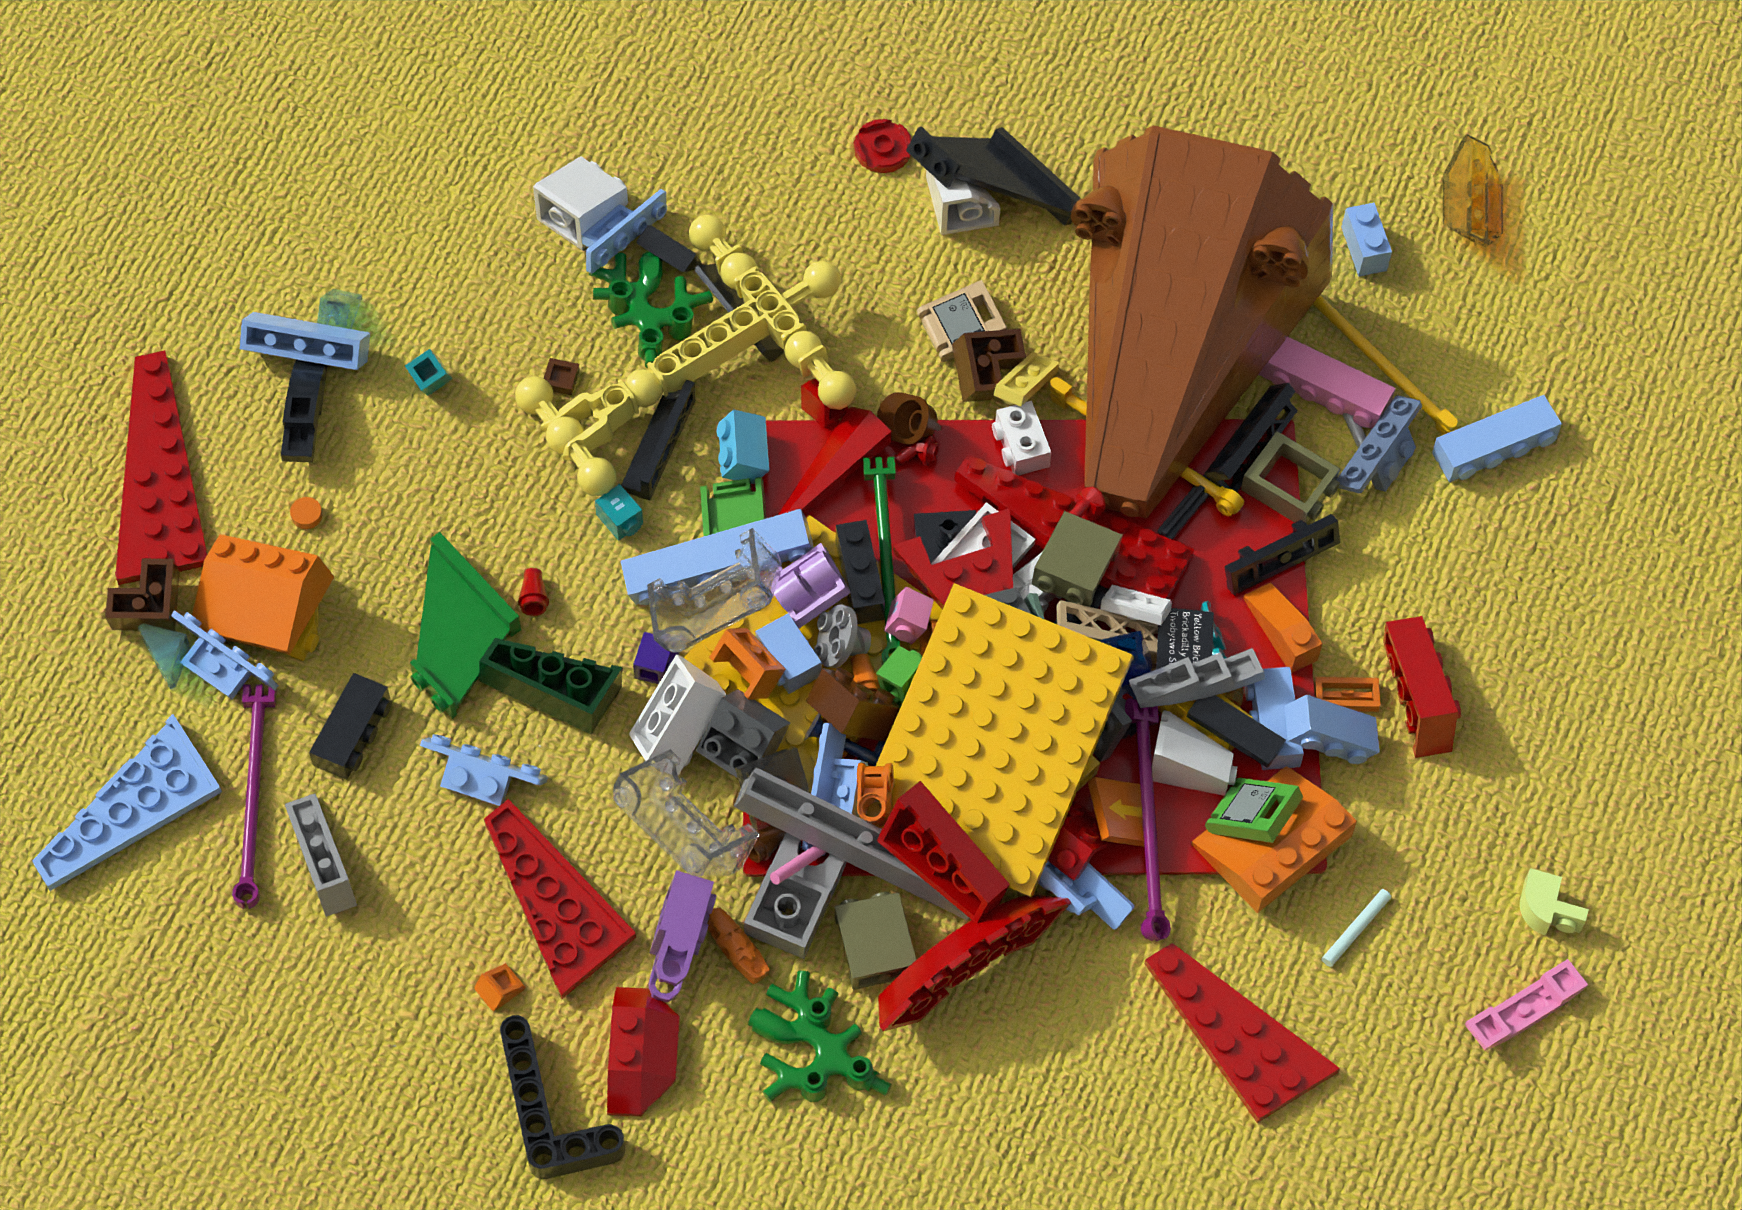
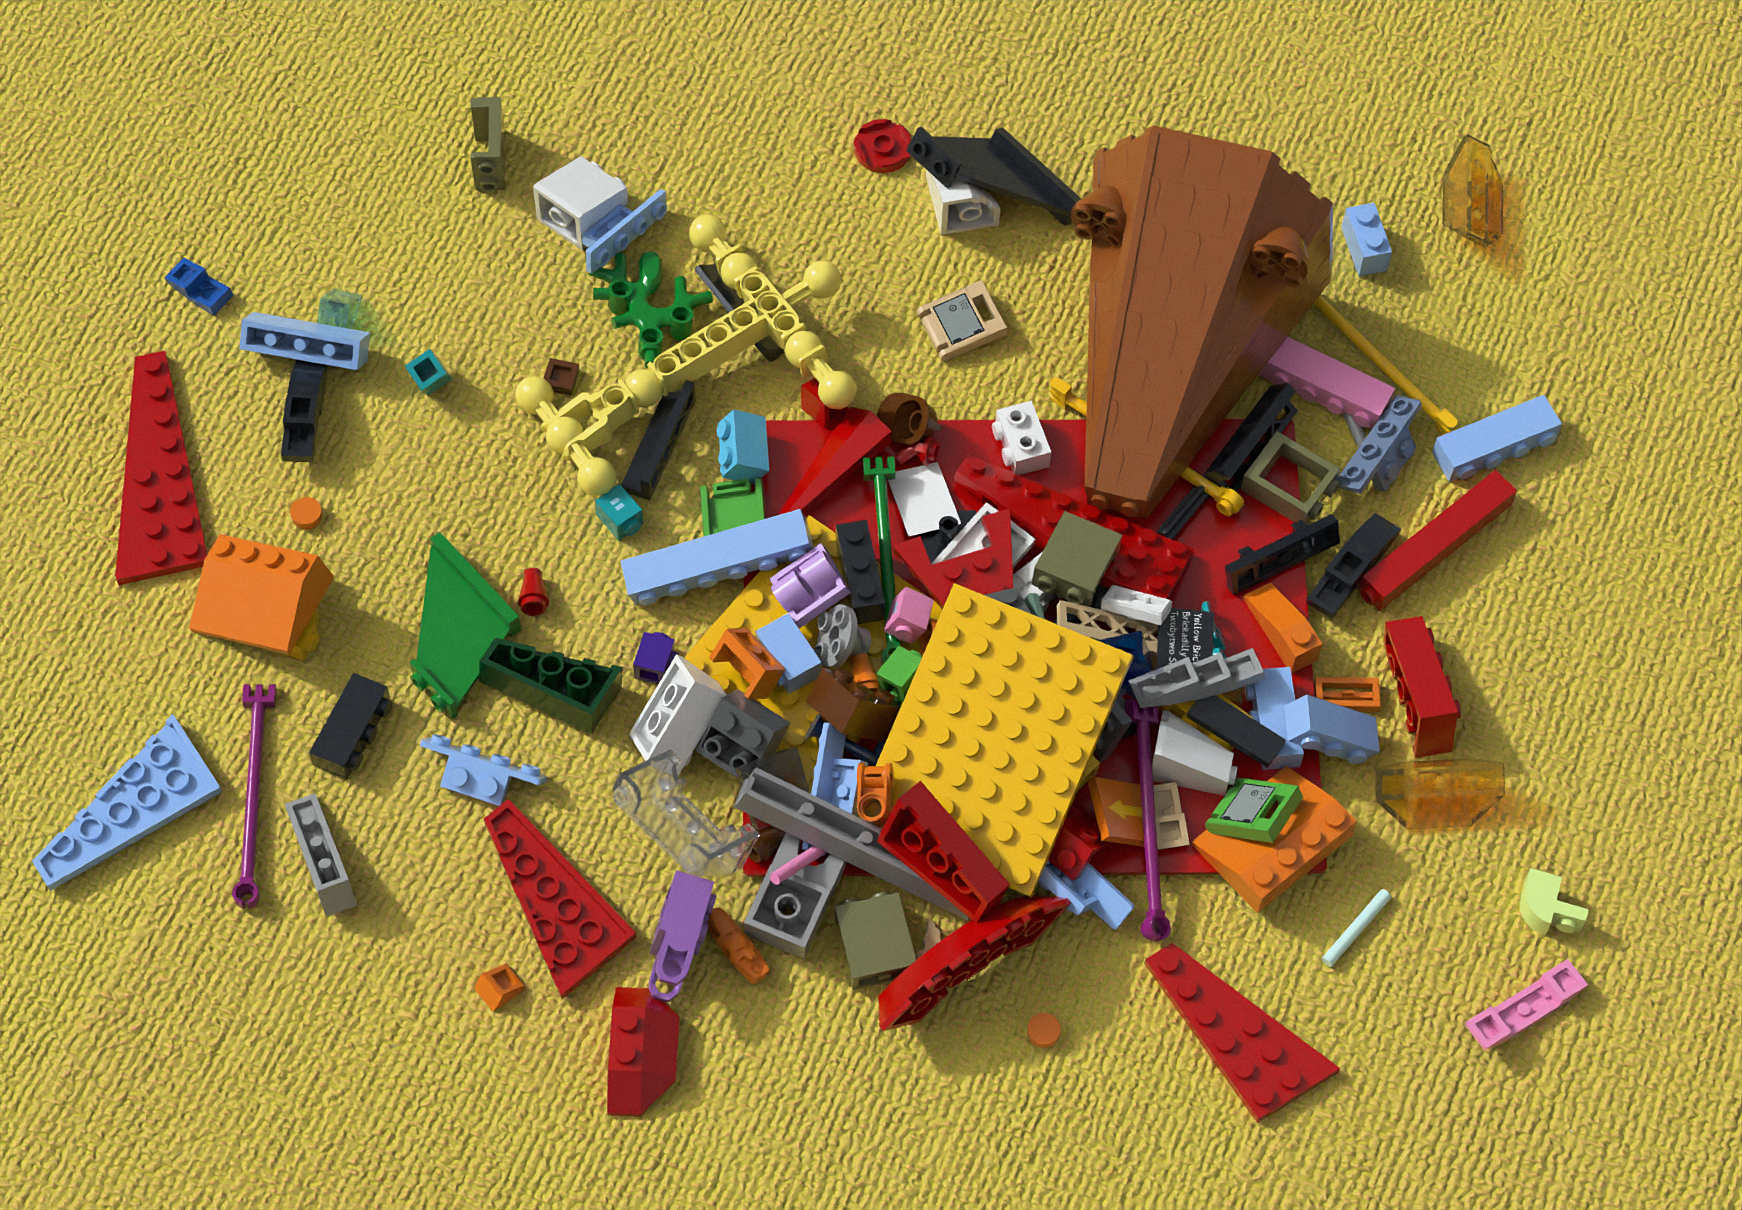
reddish brown brick [105,558,180,631] -> none
clear light blue slope [137,624,191,690] -> none
light blue bracket [171,610,279,700] -> none
black beam [500,1015,625,1179] -> none
black slope [637,225,702,272] -> none
clear windscreen [647,528,782,652] -> none
green plant [748,970,892,1102] -> none
reddish brown brick [952,328,1026,402] -> none
light yellow plate [994,351,1060,407] -> none
red plate [1069,486,1106,518] -> none
none -> blue slope [164,258,233,316]
none -> olive panel [471,97,505,192]
none -> white sticker [888,462,961,536]
none -> tan piece [916,920,941,960]
none -> orange tile [1027,1013,1061,1048]
none -> tan slope [1153,782,1190,850]
none -> black slope [1306,513,1401,620]
none -> red brick [1358,470,1517,611]
none -> clear yellow wedge [1375,759,1505,830]

